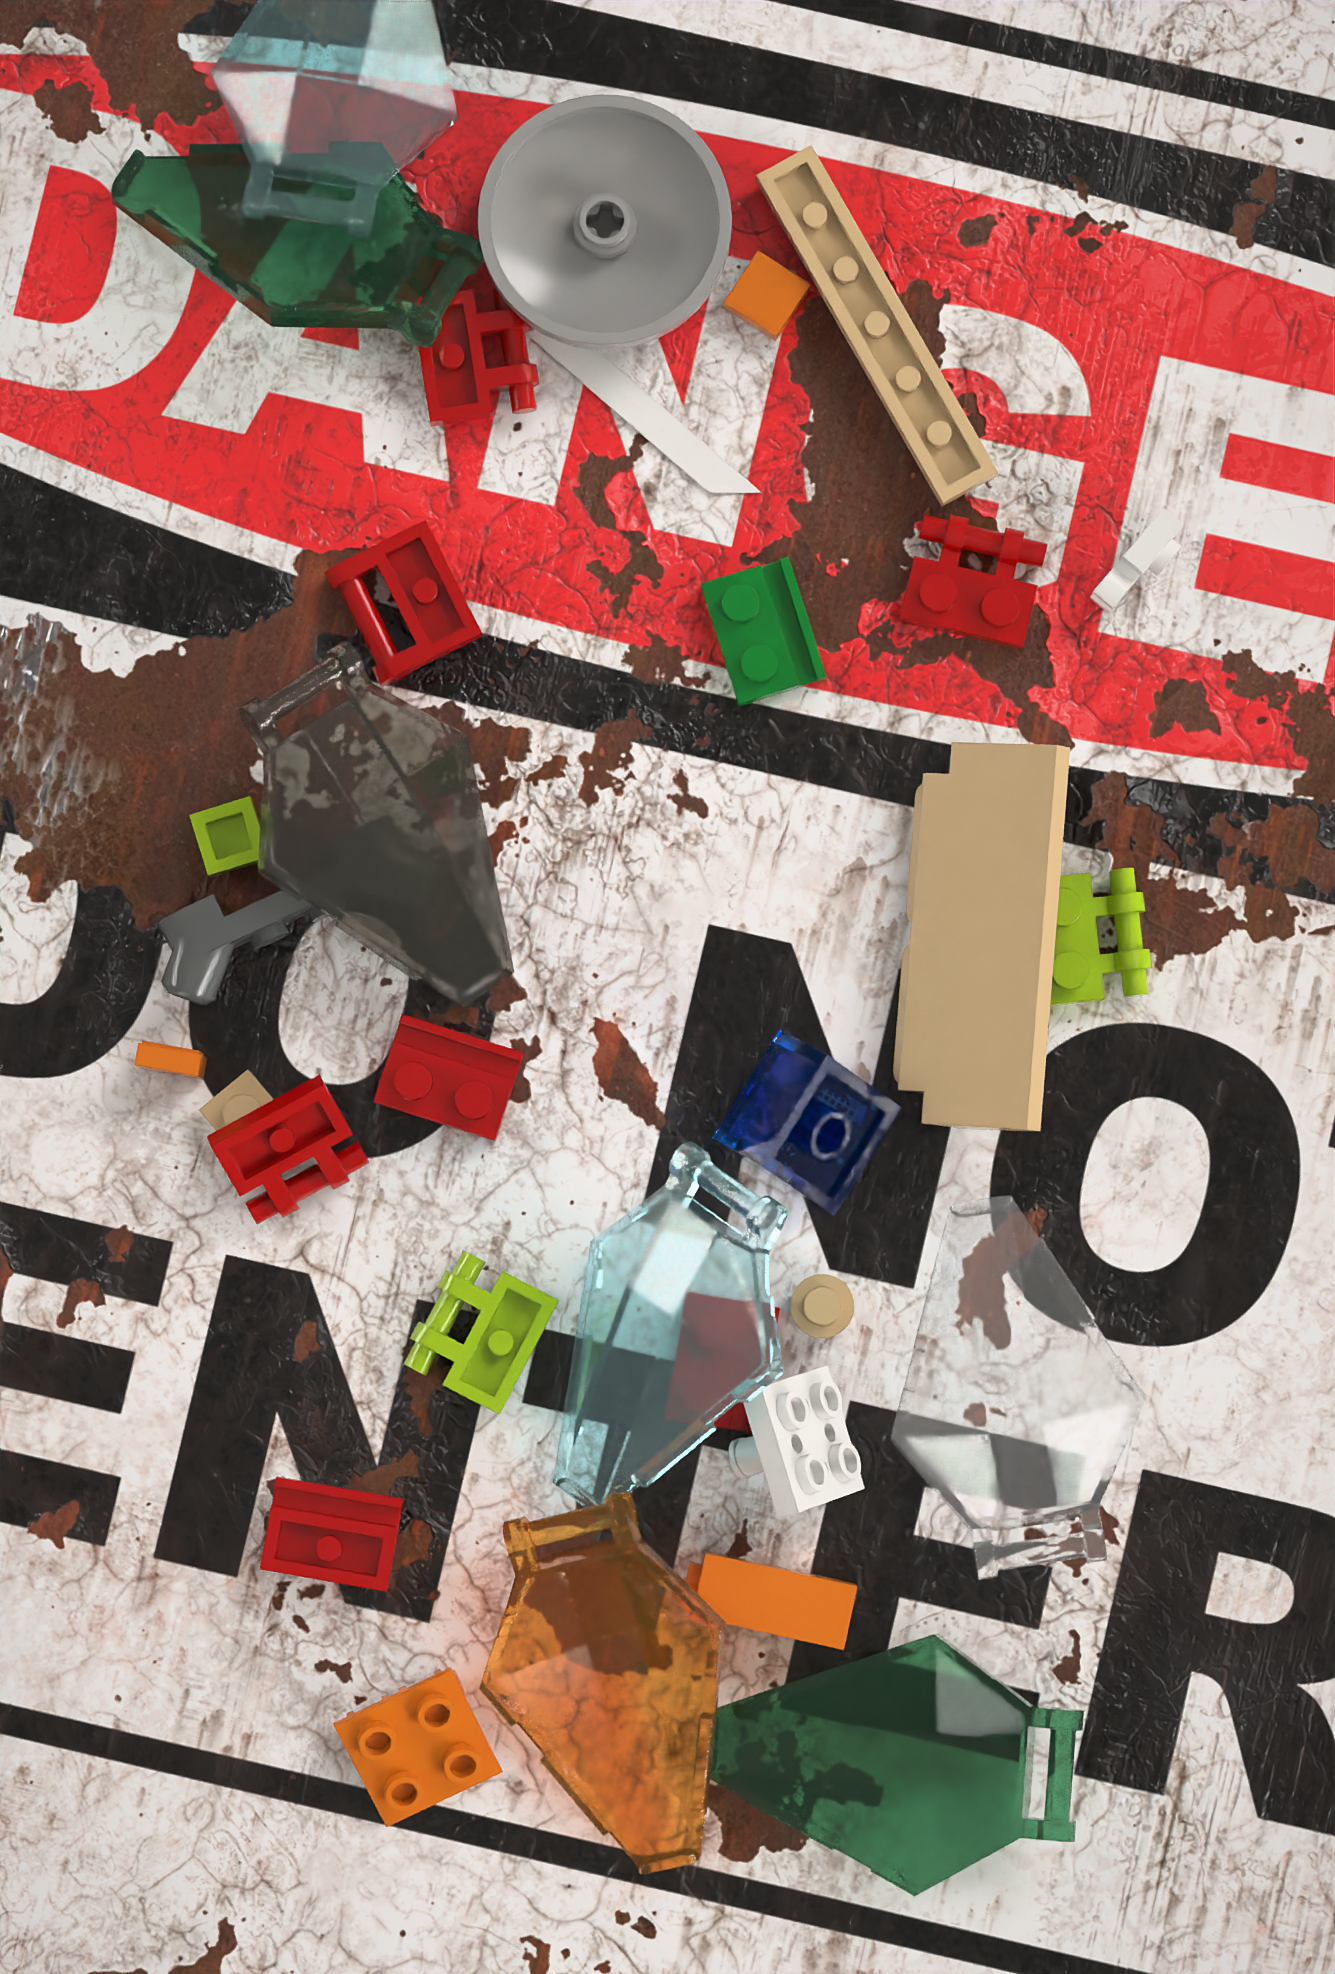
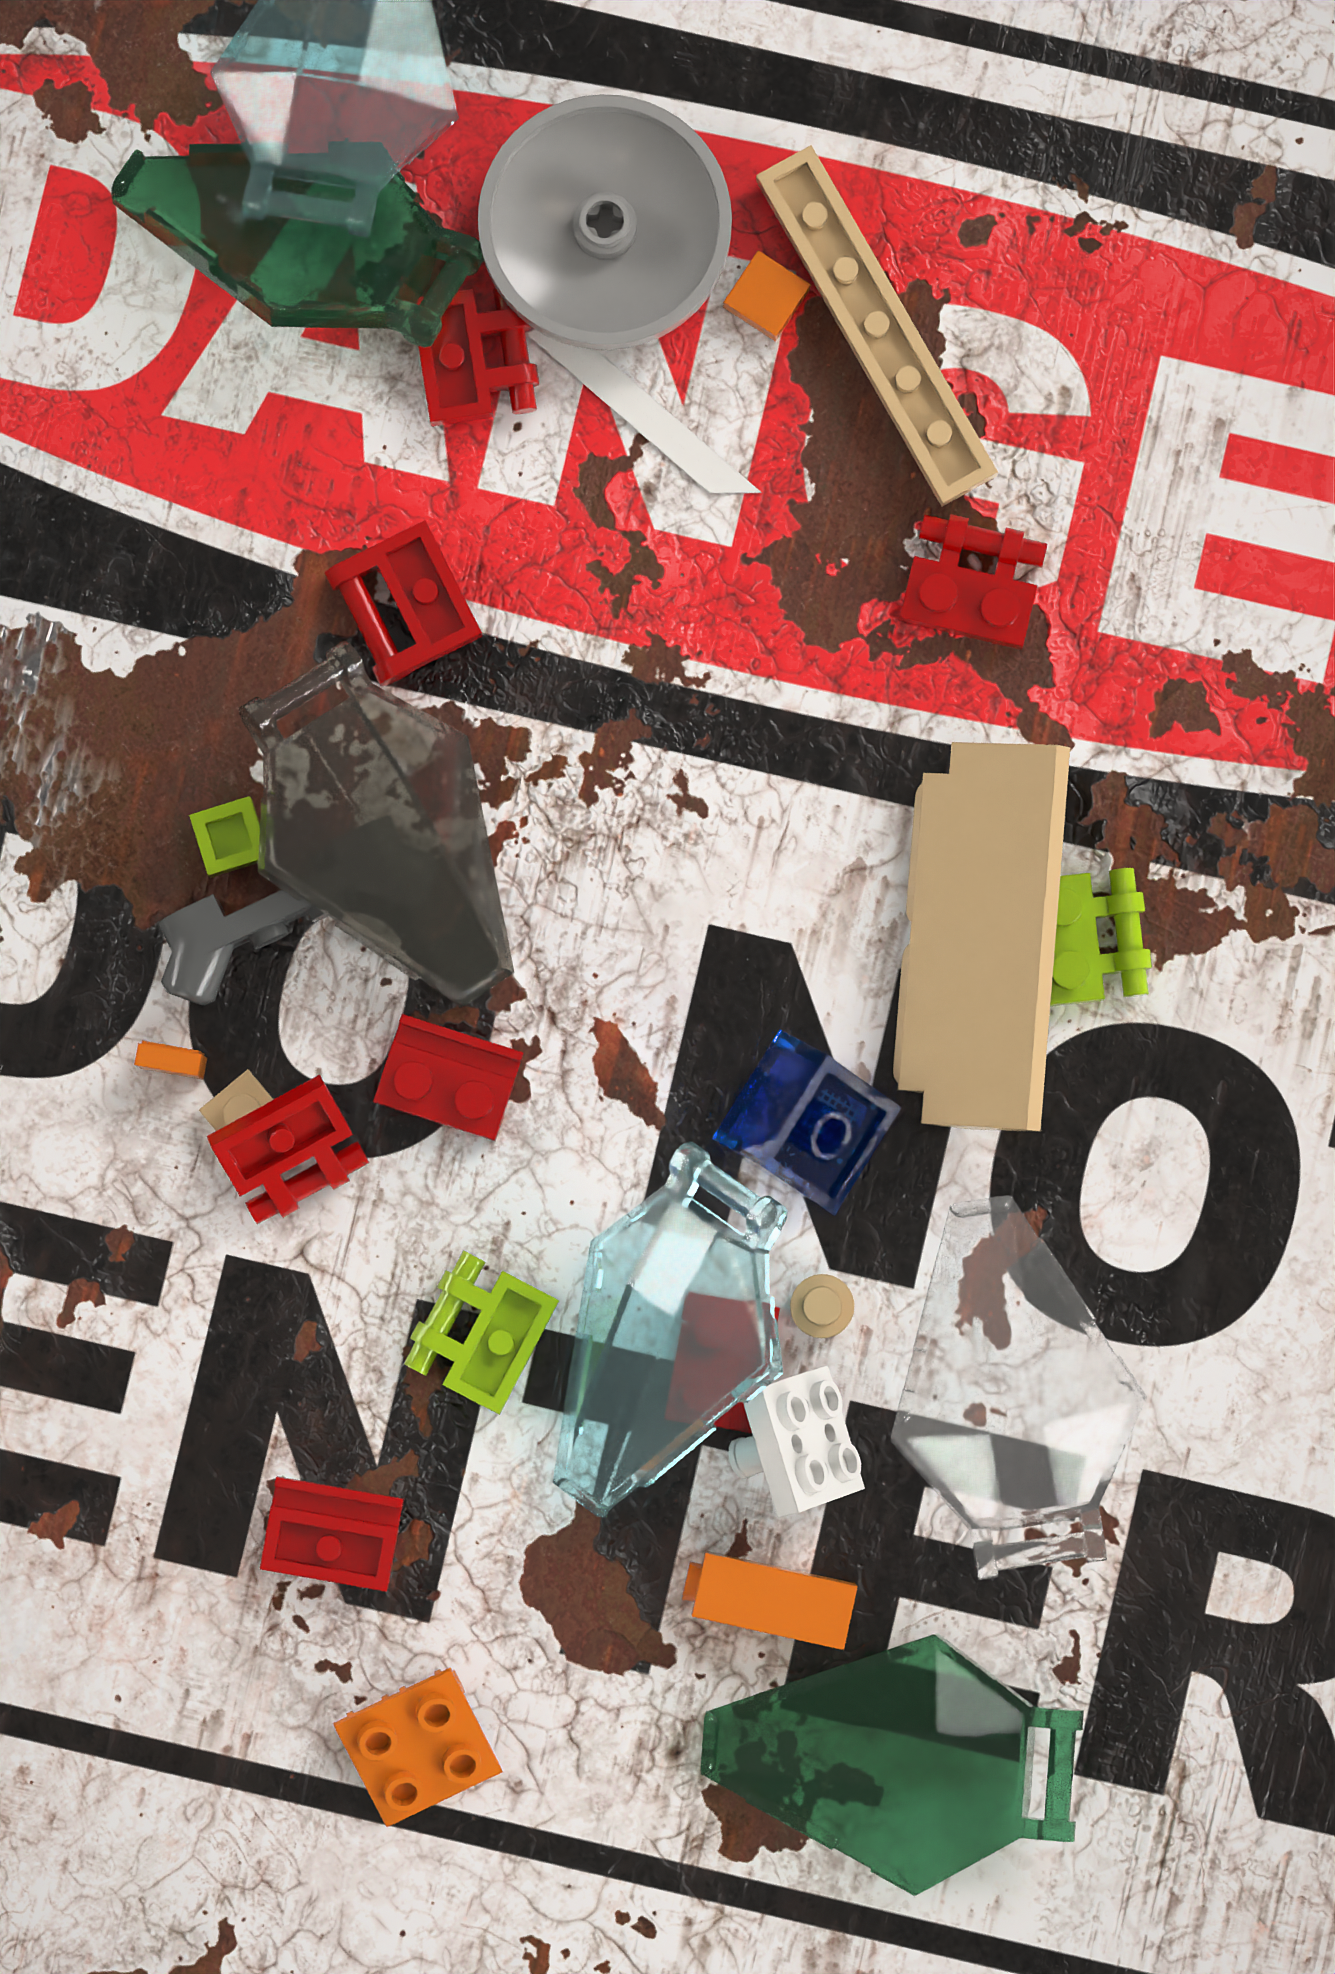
clear orange windscreen [479,1491,726,1874] -> none
green plate [701,556,827,707] -> none
white plate [1090,508,1183,613] -> none

